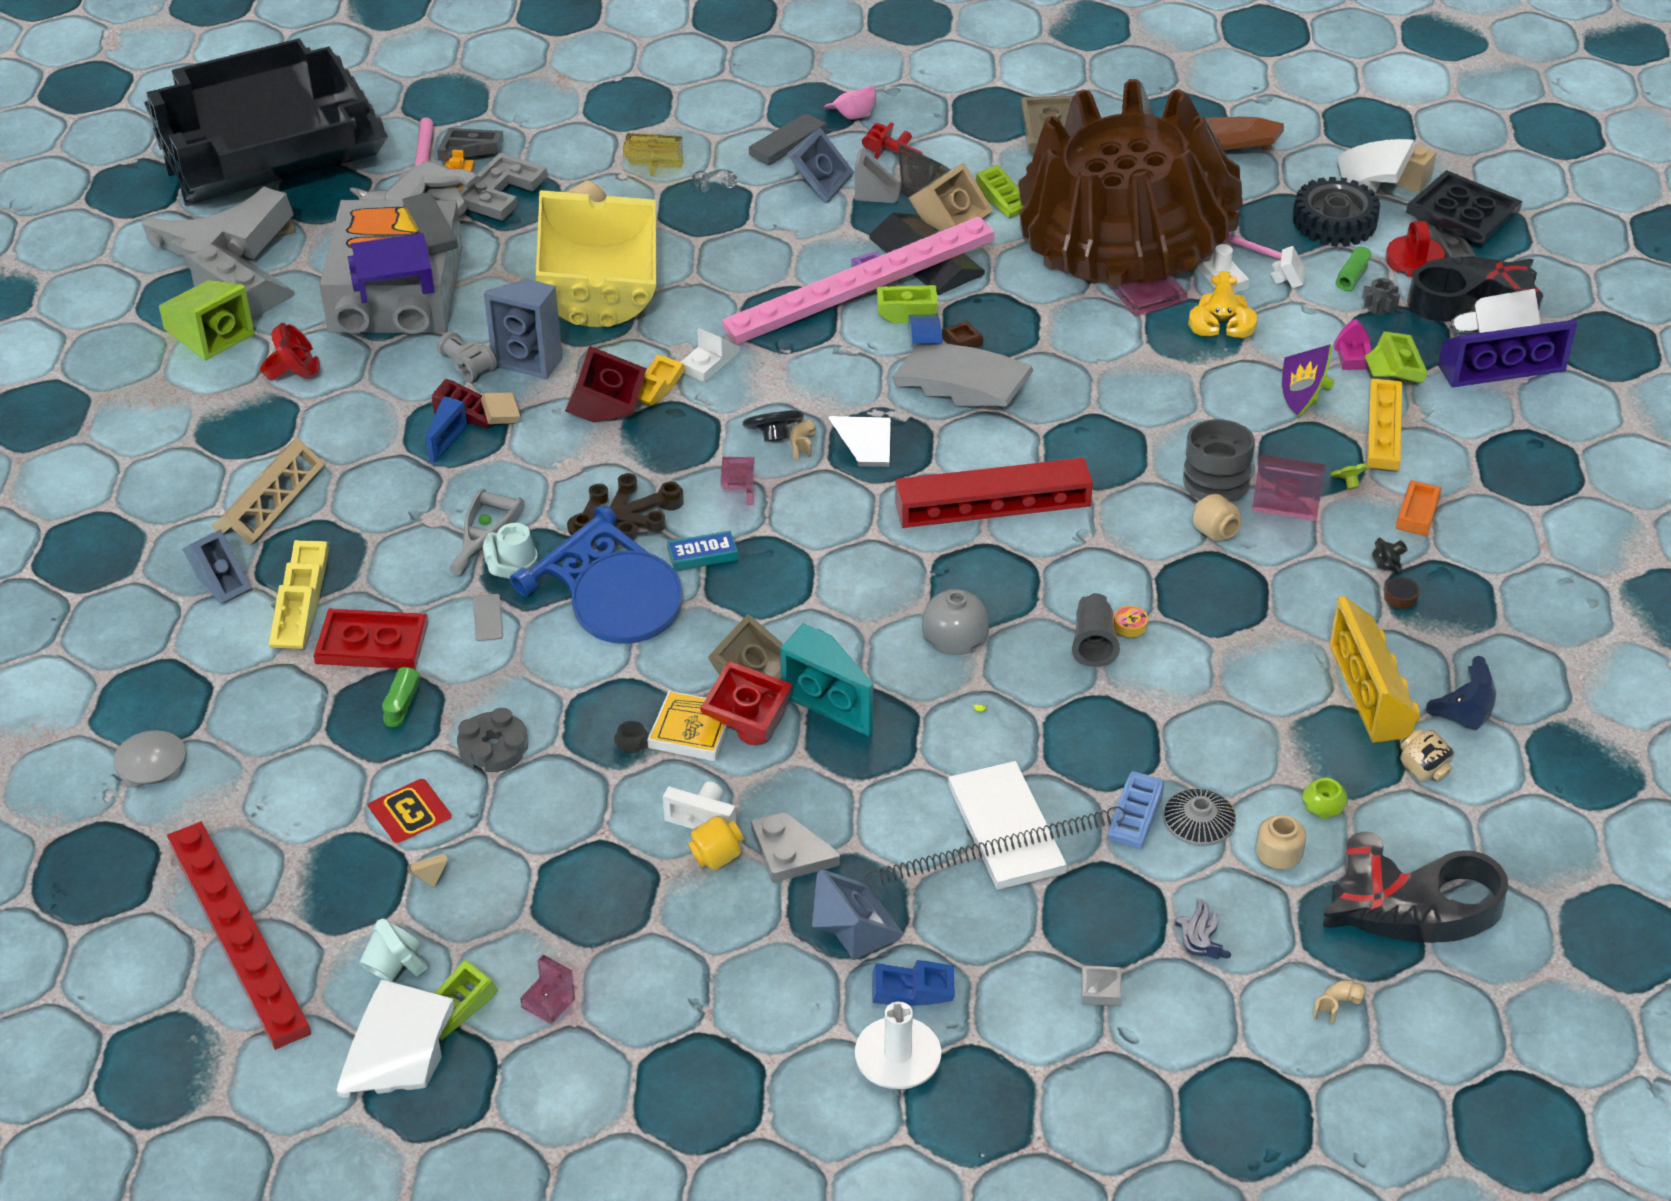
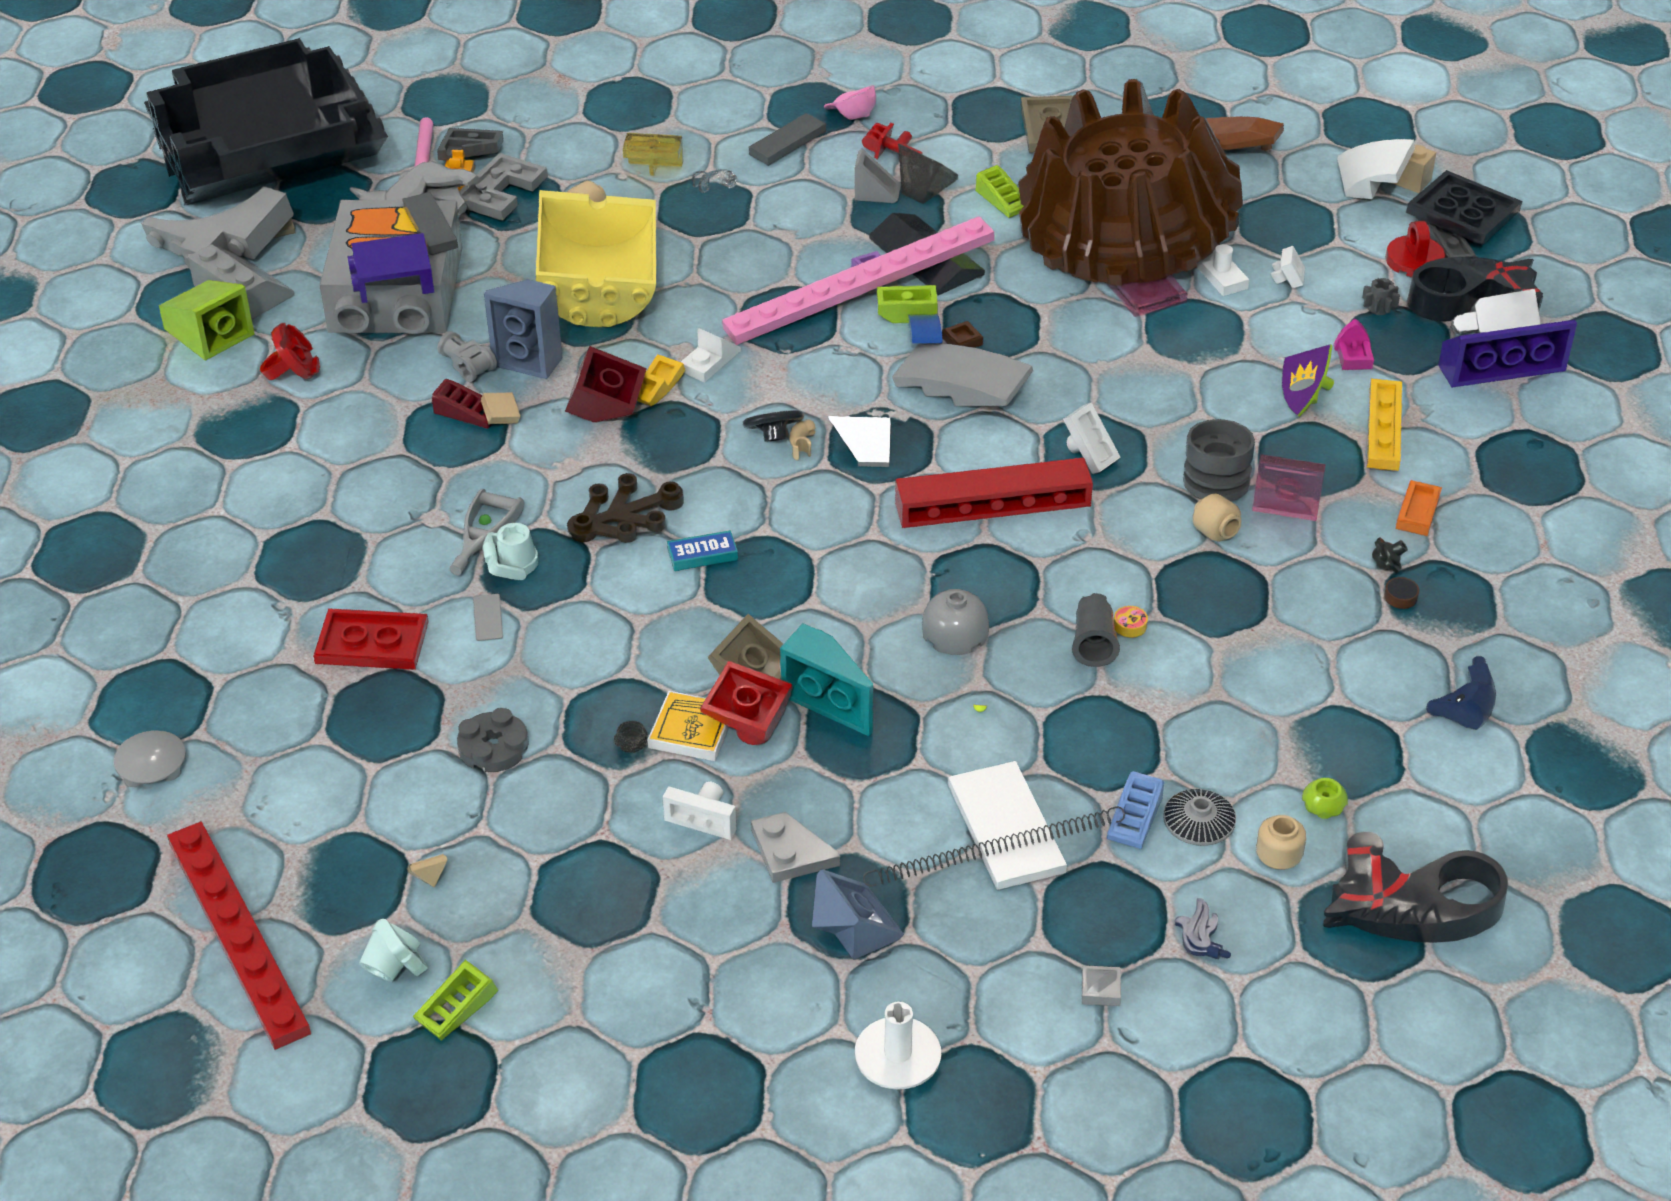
sand blue slope [182,529,251,603] -> none
tan fence [211,437,325,545] -> none
light yellow slope [269,540,329,649] -> none
white slope [337,979,454,1098] -> none
sticker [368,779,452,843] -> none
bright green bar [382,667,420,727] -> none
blue slope [426,397,467,463] -> none
blue piece [510,505,682,644] -> none
clear pink panel [520,955,575,1025] -> none
yellow head [687,816,744,871] -> none
clear pink panel [720,457,755,505] -> none
sand blue slope [786,128,854,202] -> none
blue slope [872,960,955,1006] -> none
tan slope [909,163,993,231] -> none
yellow animal [1188,271,1257,338] -> none
bright pink axle [1222,231,1282,260] -> none
black wheel [1293,177,1380,247] -> none
tan arm [1313,980,1366,1024] -> none
yellow slope [1329,596,1420,743] -> none
lime plant [1330,463,1369,490] -> none
bright green bar [1335,247,1372,291] -> none
lime slope [1365,331,1428,383] -> none
tan head [1400,729,1454,782] -> none
none -> white tile [1063,402,1121,474]

